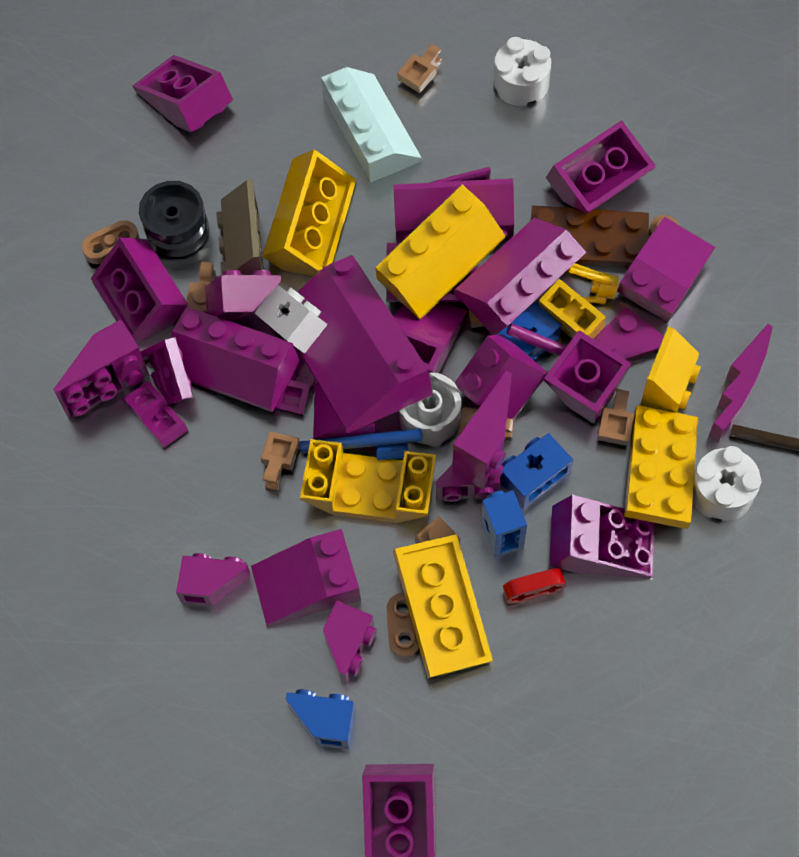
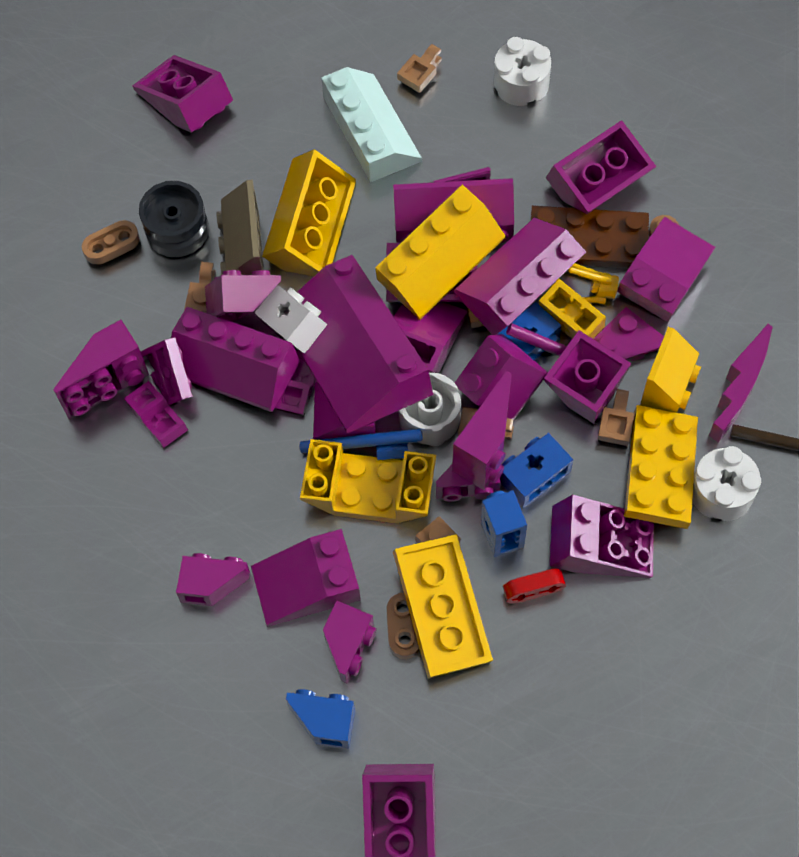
magenta slope [91,238,188,344] -> none
medium nougat plate [260,431,300,491] -> none

